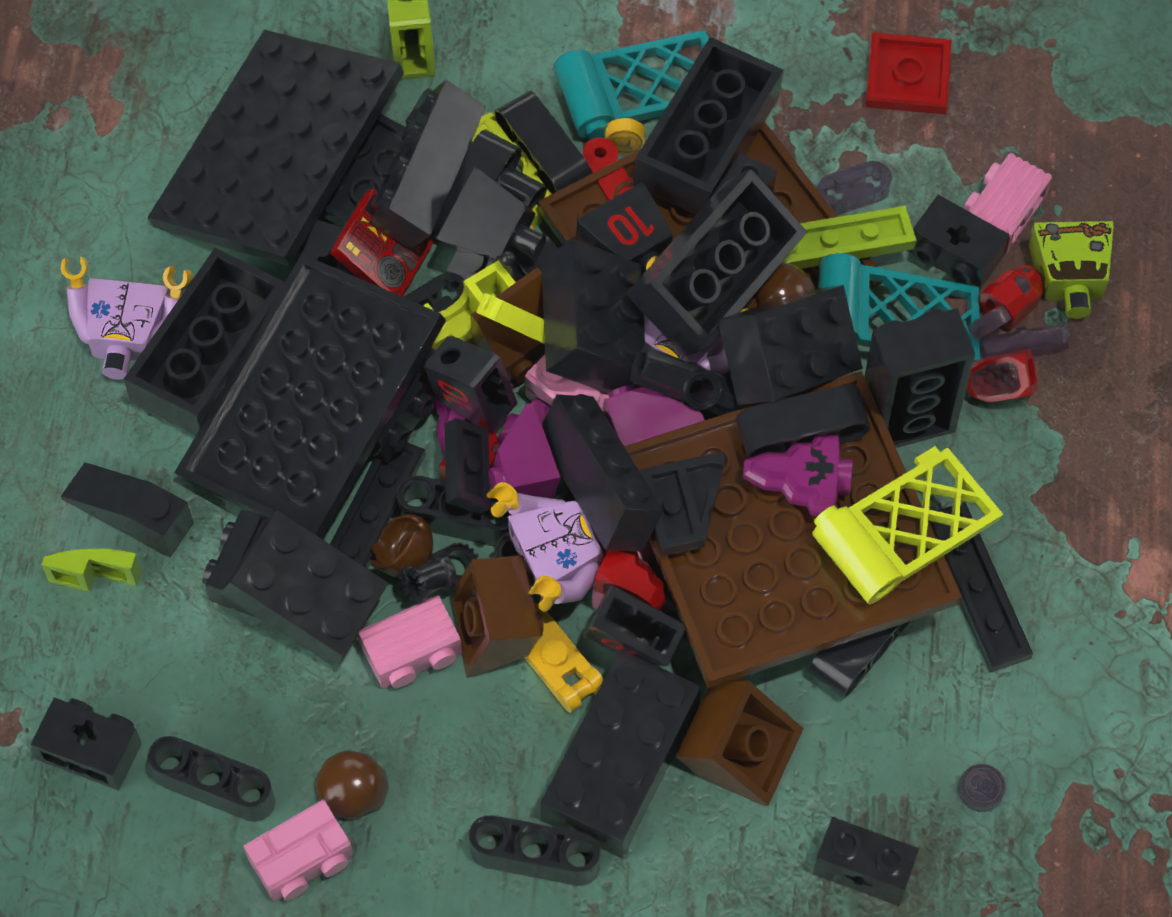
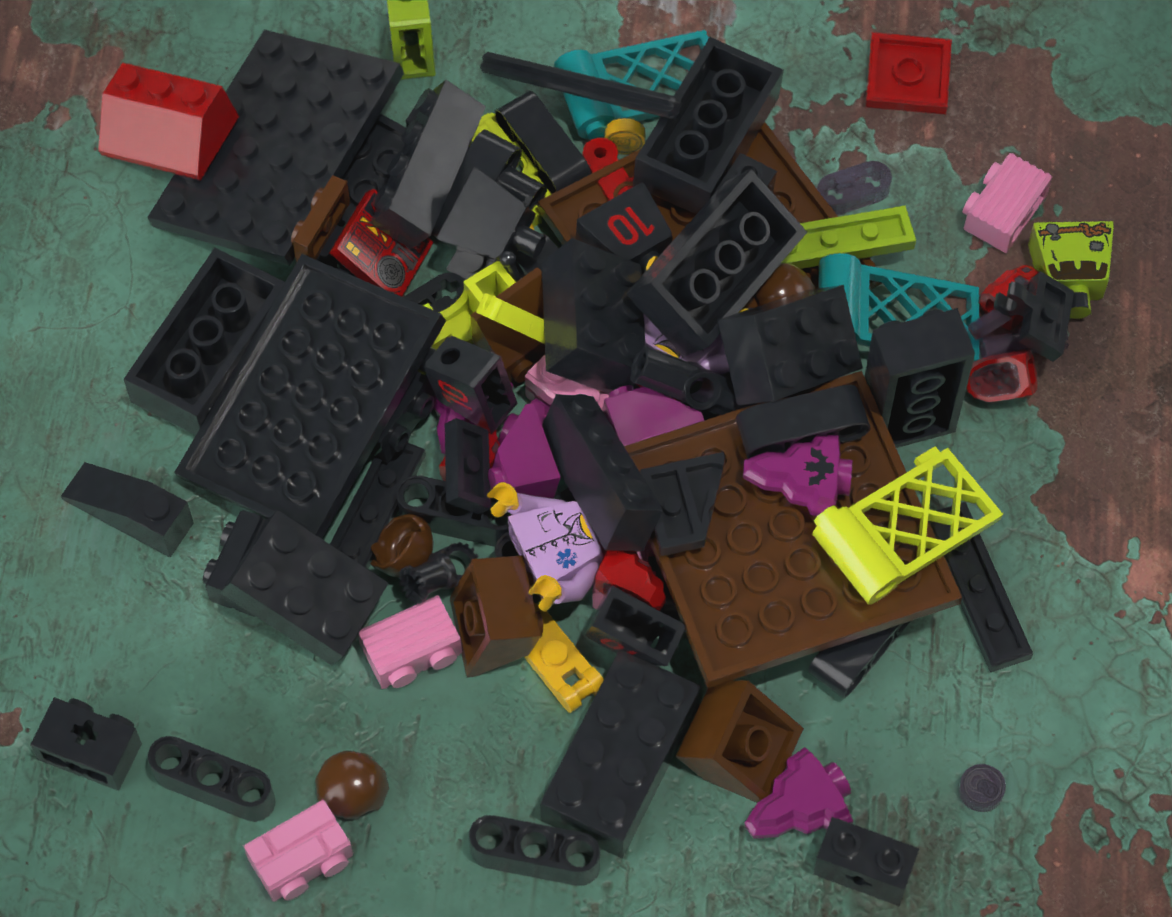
lime slope [41,549,142,592] -> none
lavender torso [61,257,194,379] -> none
black brick [908,195,1010,291] -> none
none -> red slope [98,62,239,180]
none -> reddish brown plate [291,175,350,262]
none -> black axle [480,52,682,119]
none -> magenta rock [744,747,854,839]
none -> black plate [994,271,1074,362]

